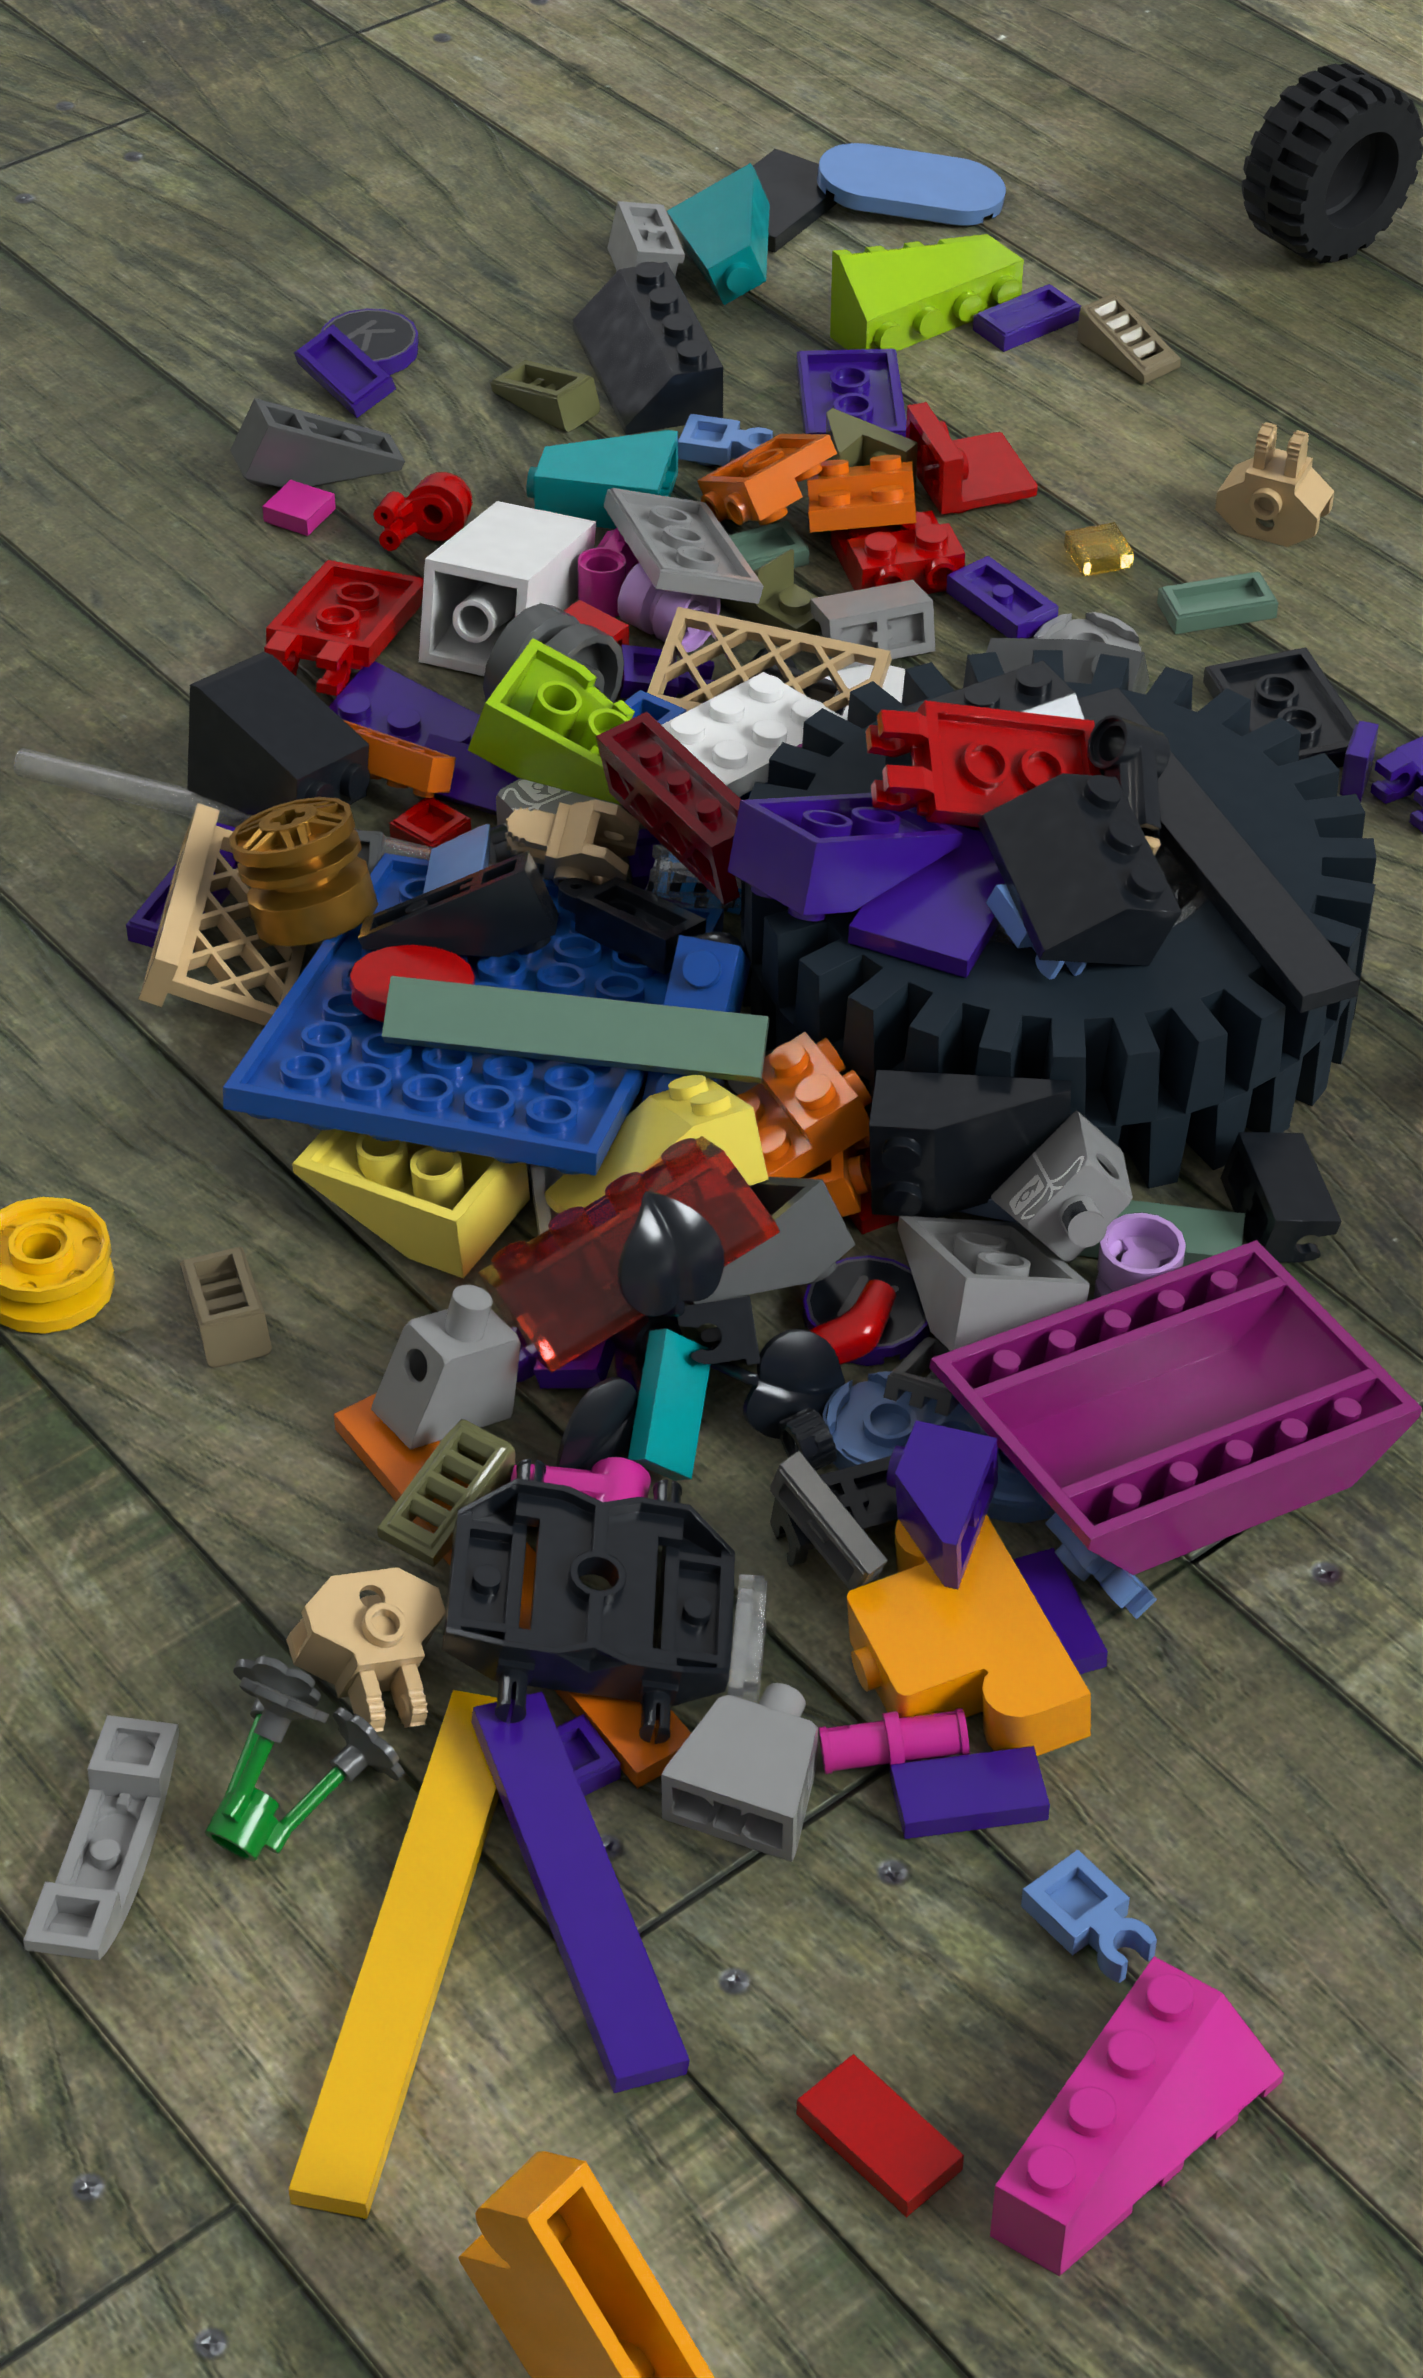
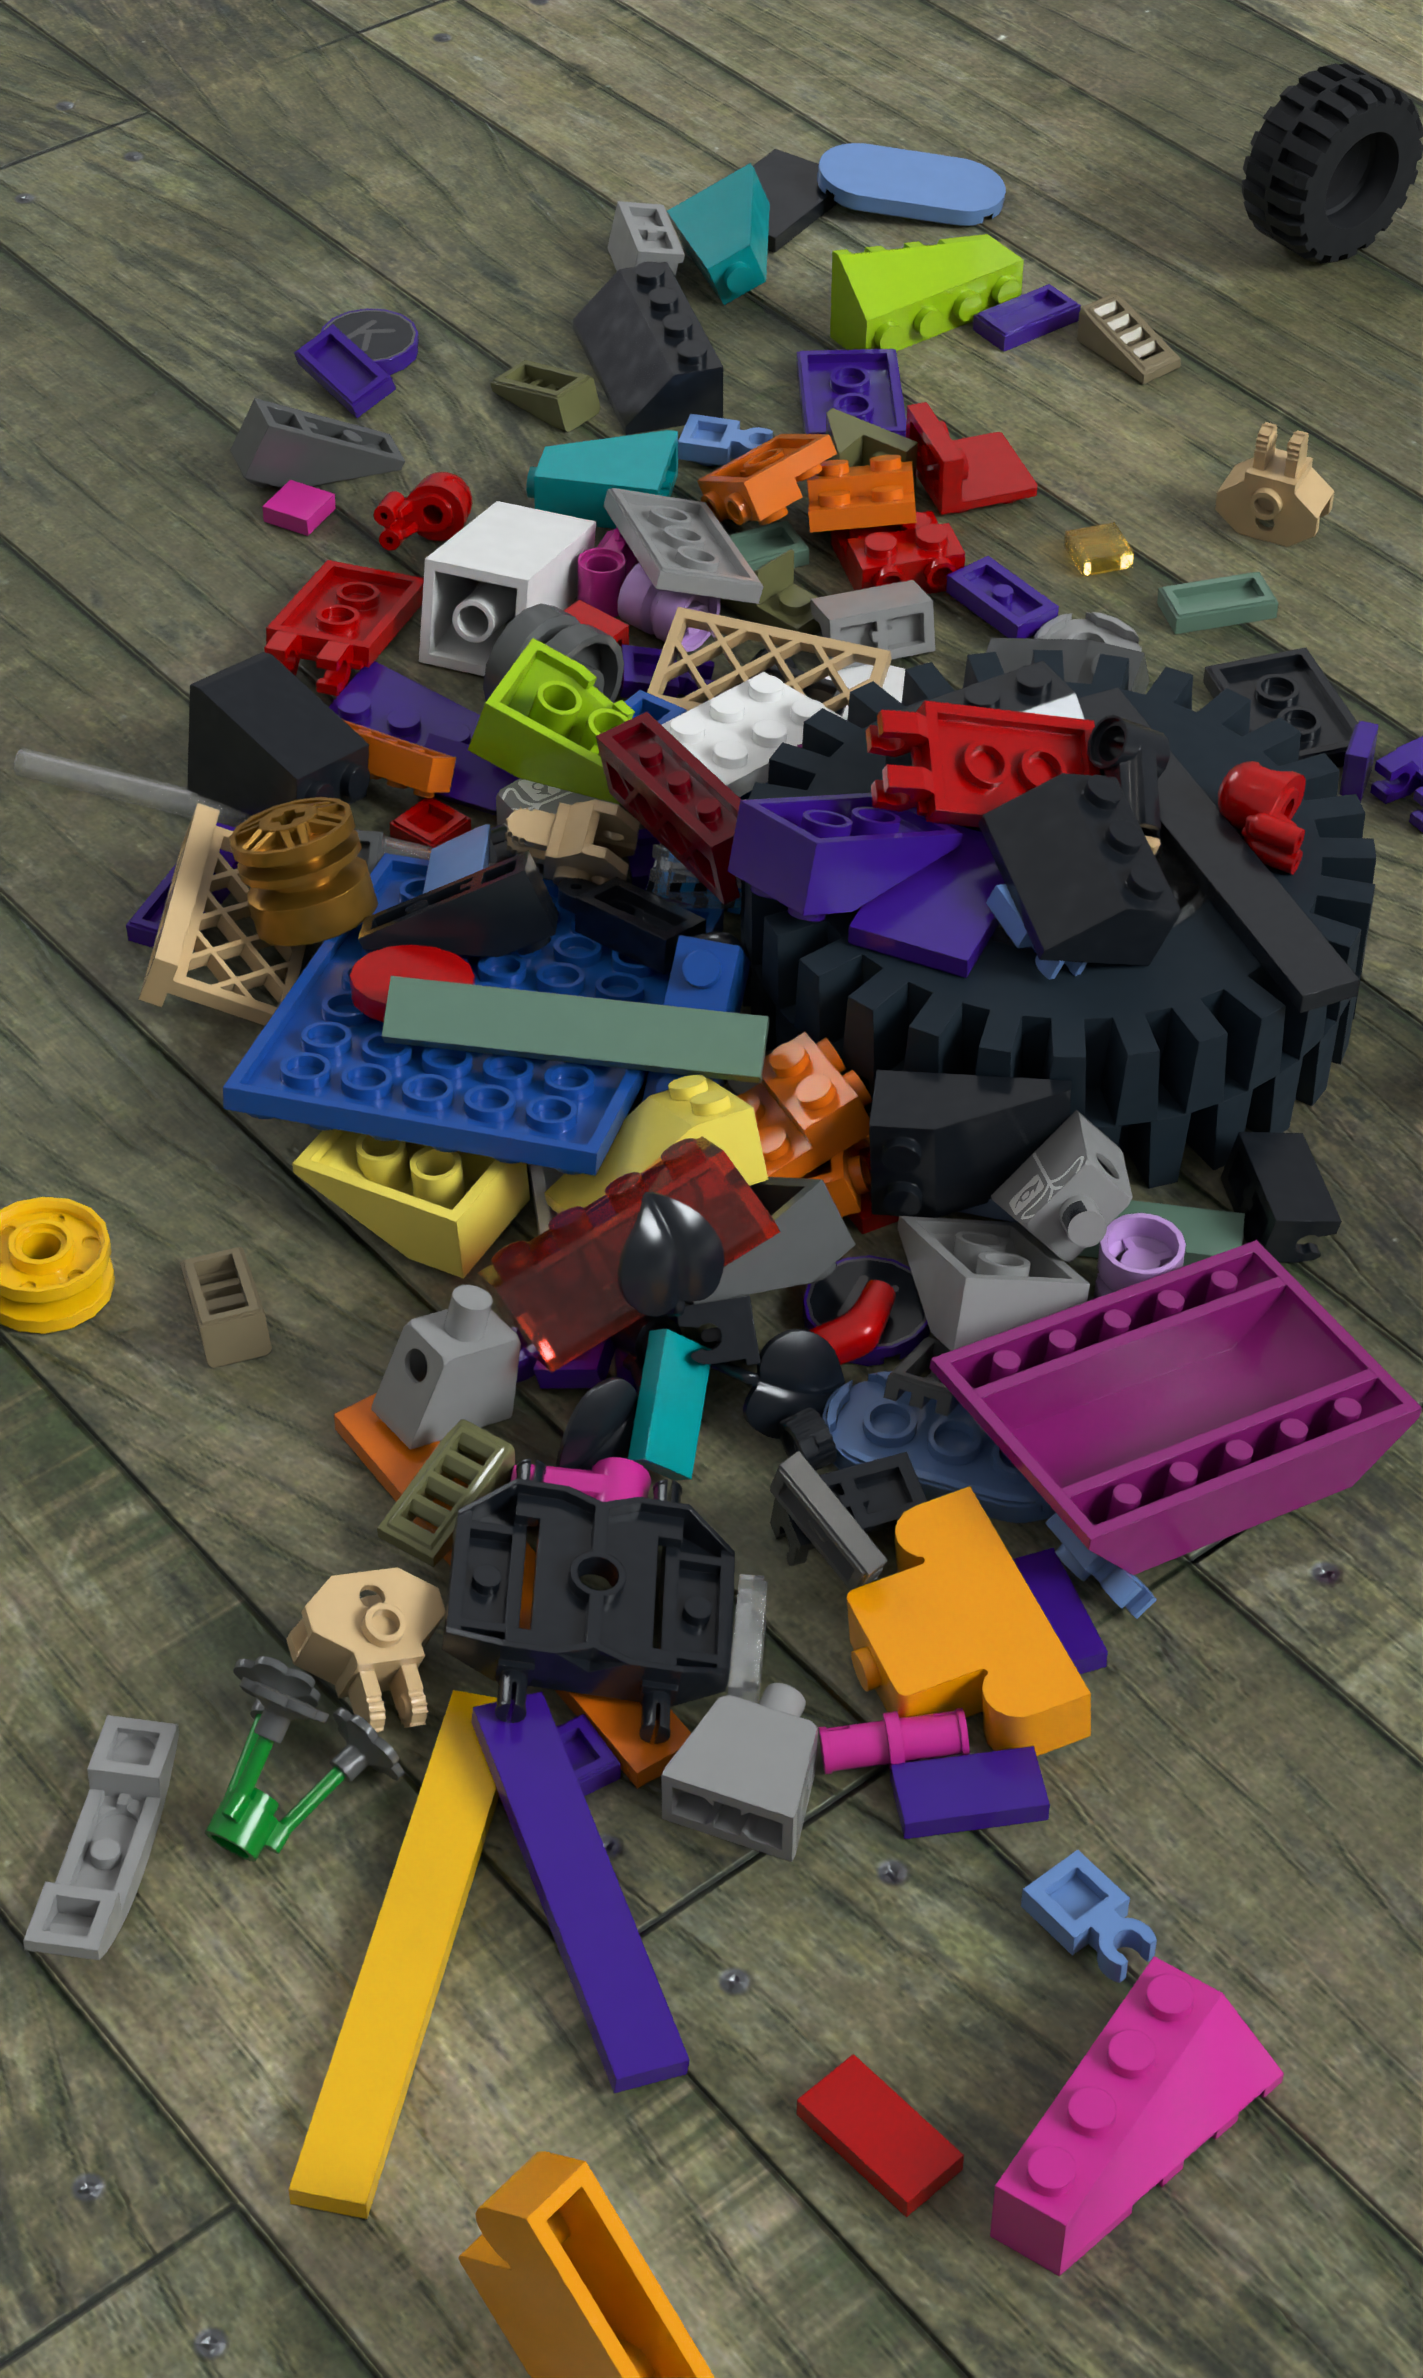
dark purple slope [887,1420,998,1590] -> none
none -> red piece [1218,761,1306,875]

